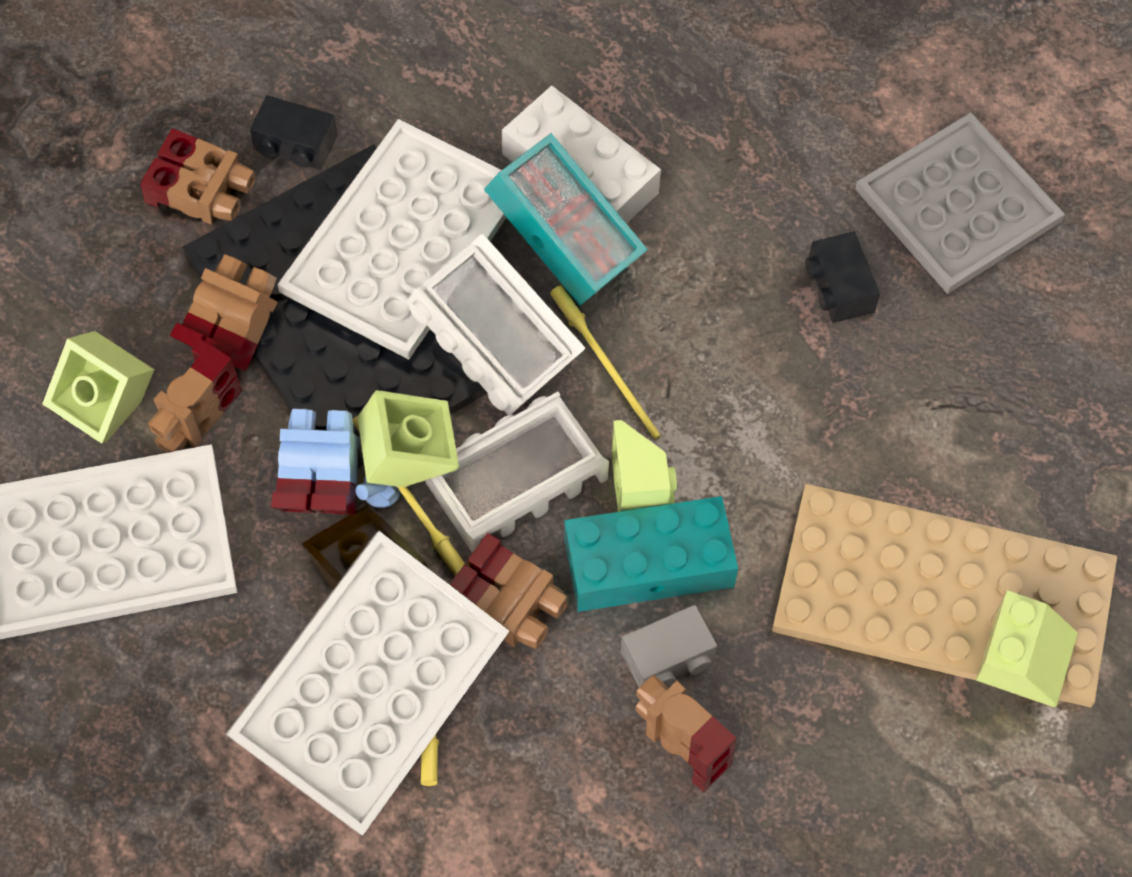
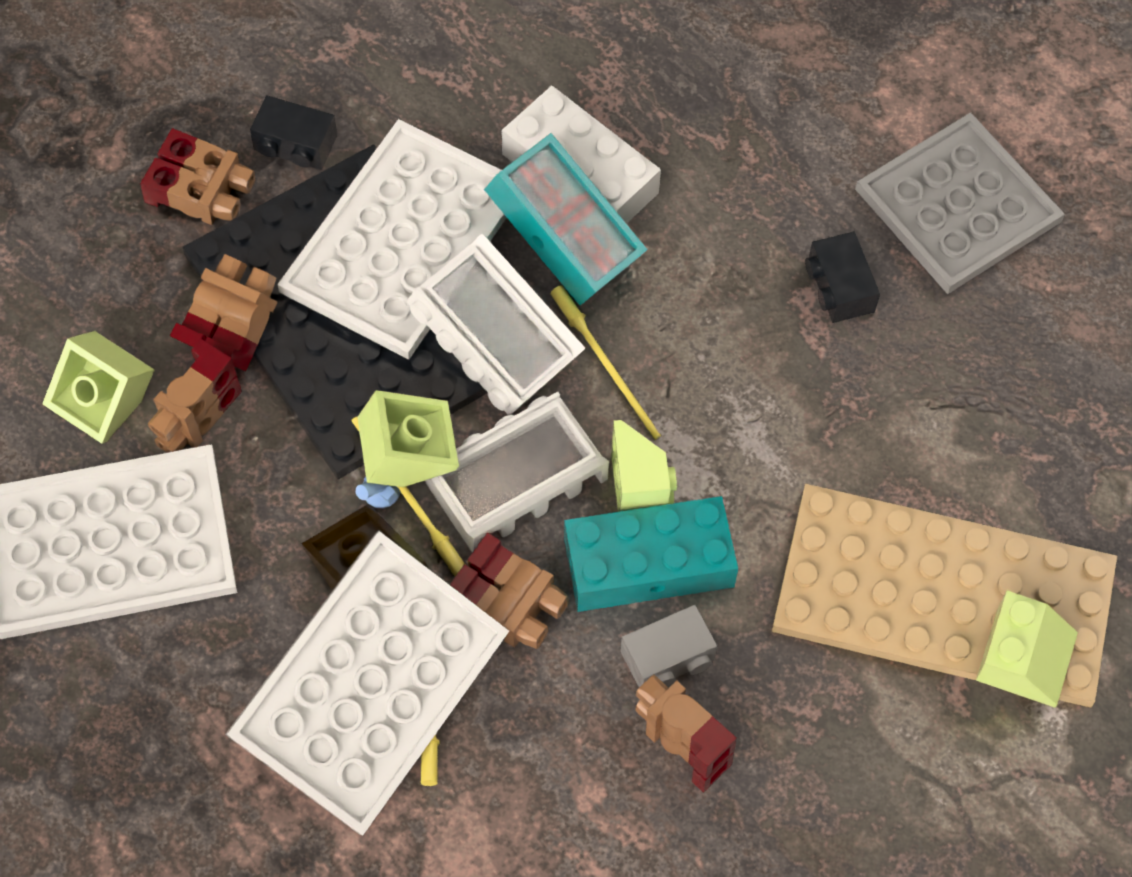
light blue hips [271,409,360,515] -> none

